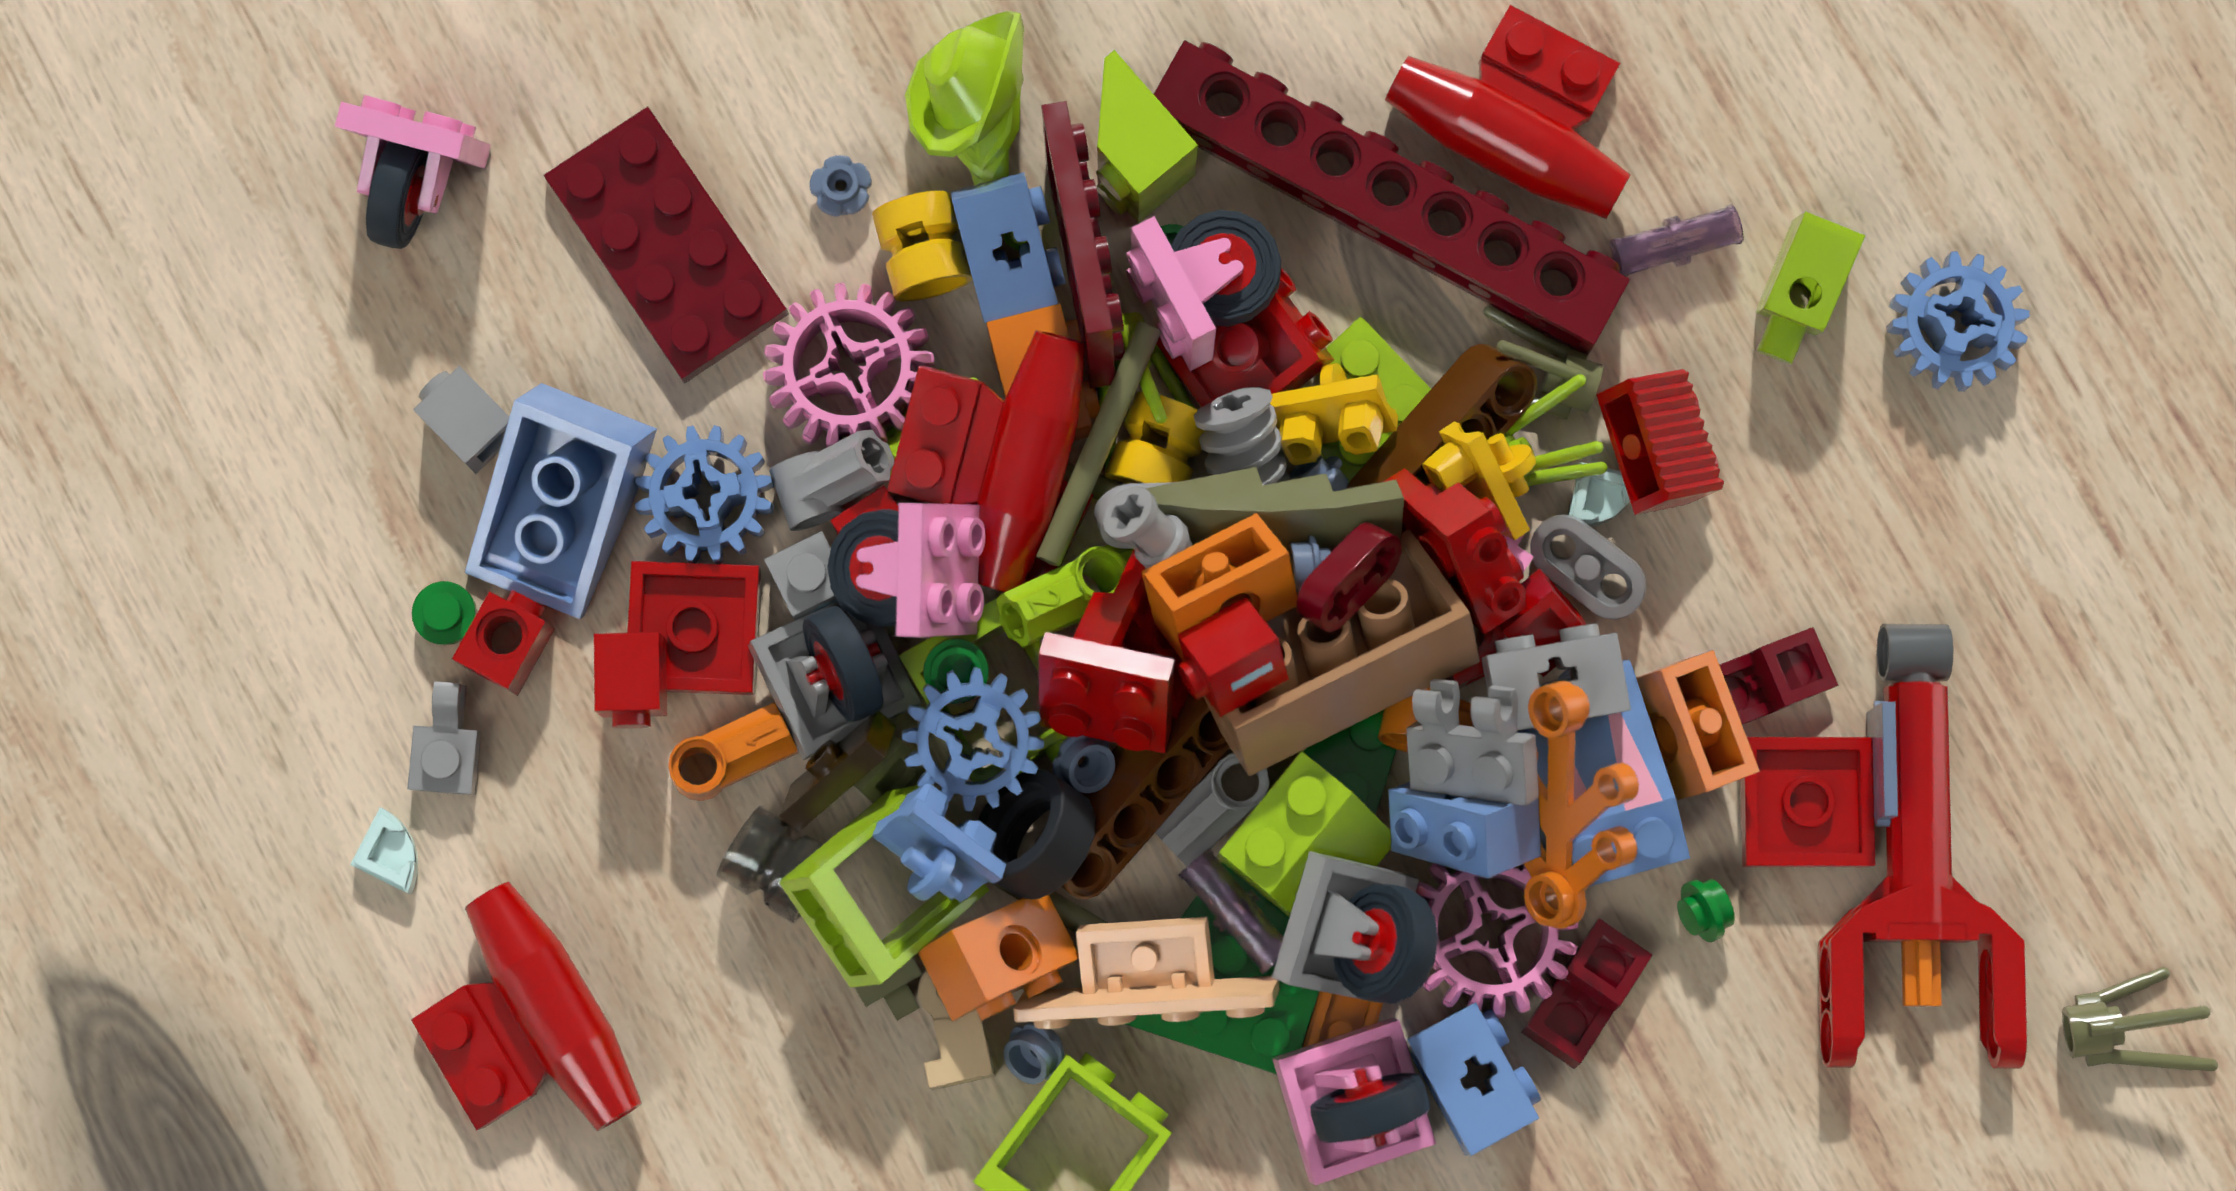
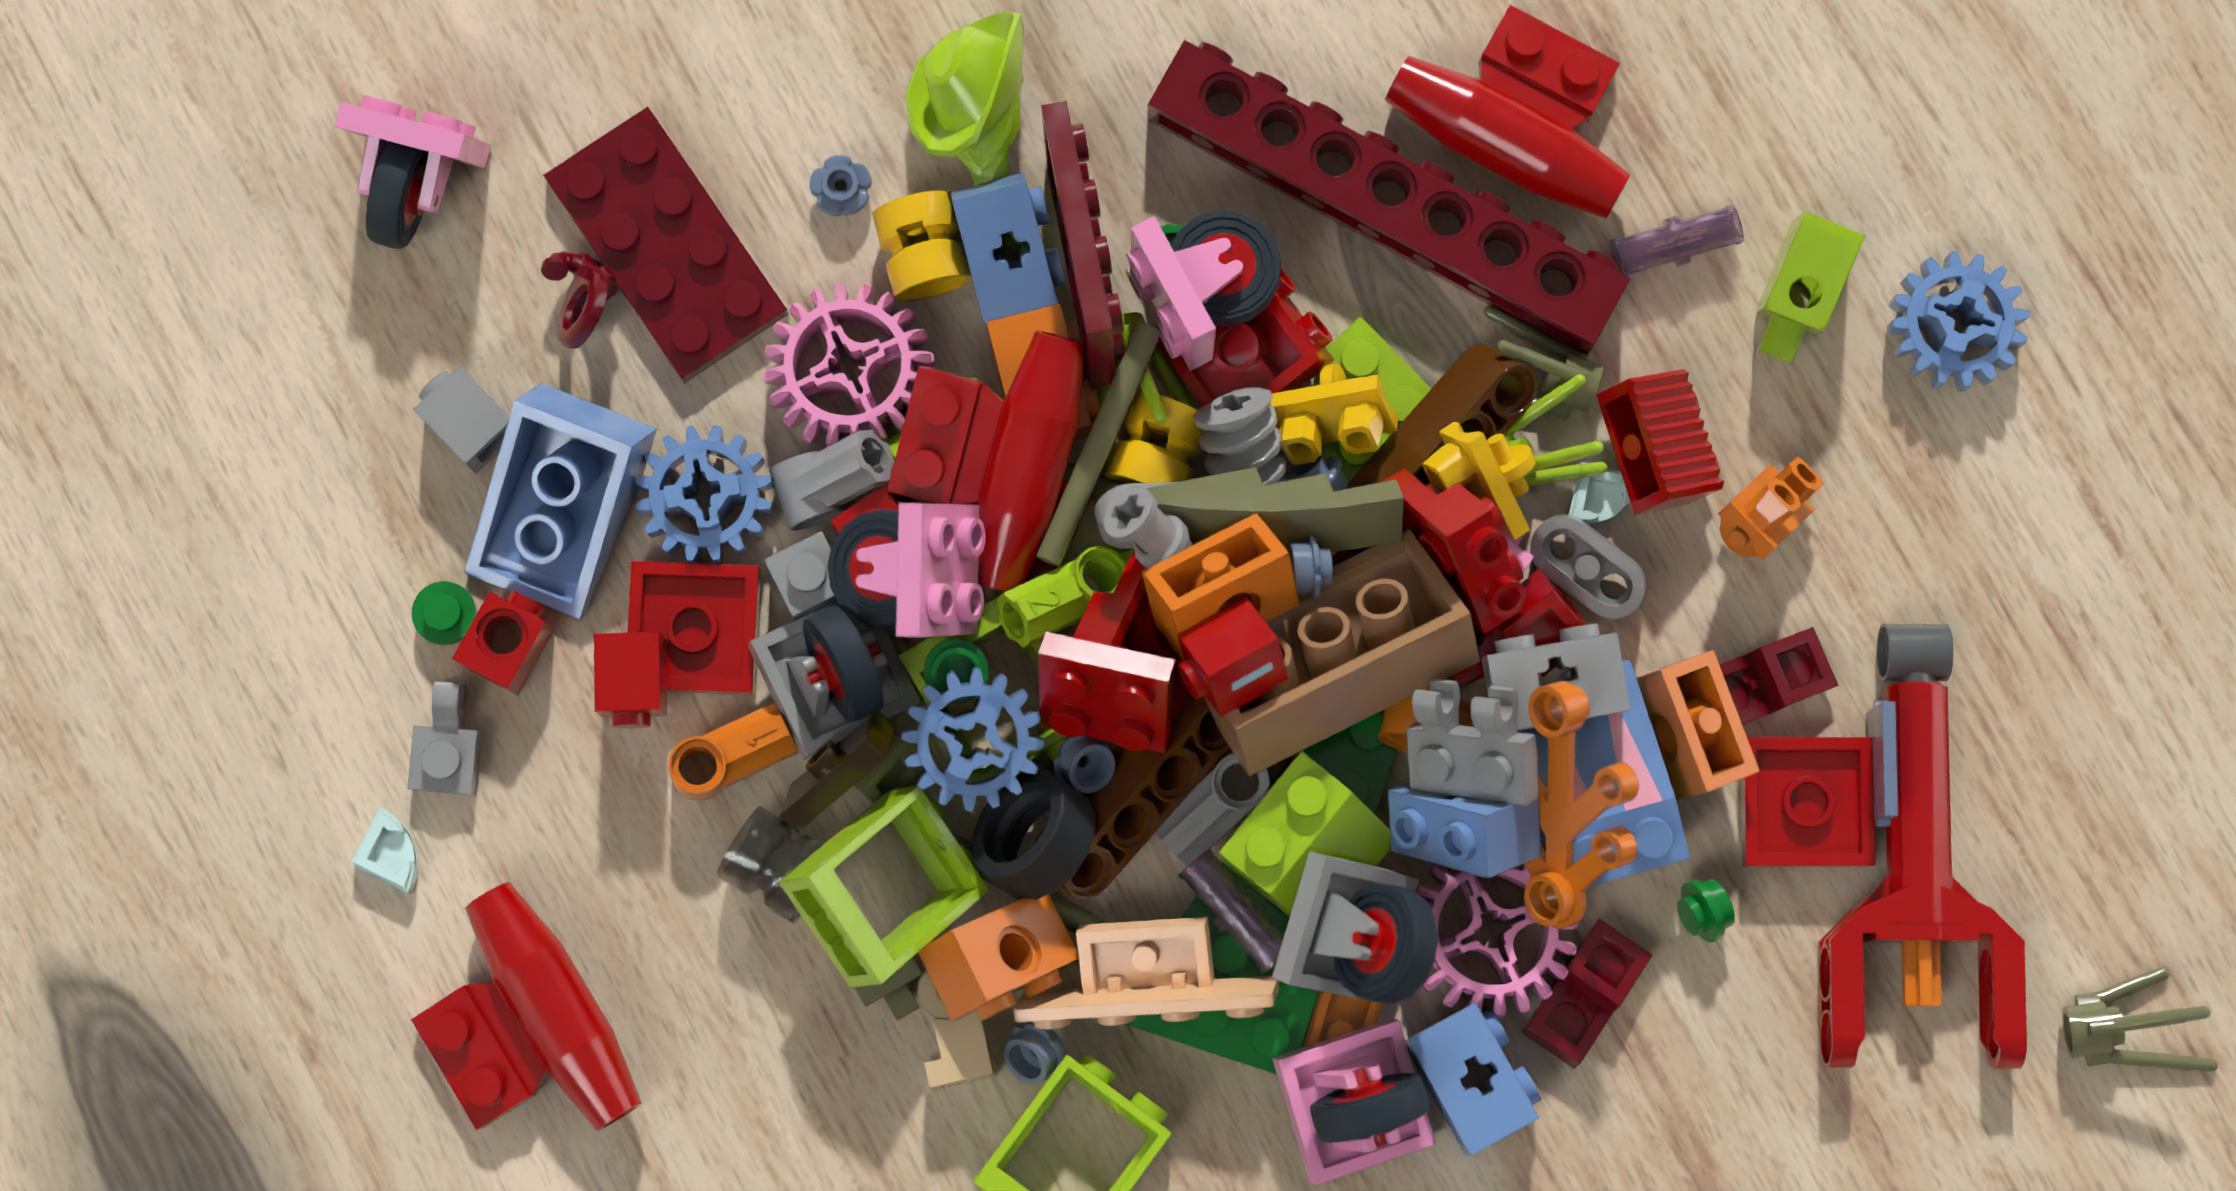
medium blue hips [872,784,1006,903] -> none
lime slope [1096,50,1198,224] -> none
dark red beam [1296,522,1402,632] -> none
none -> dark red piece [541,251,617,349]
none -> orange hips [1717,456,1824,560]

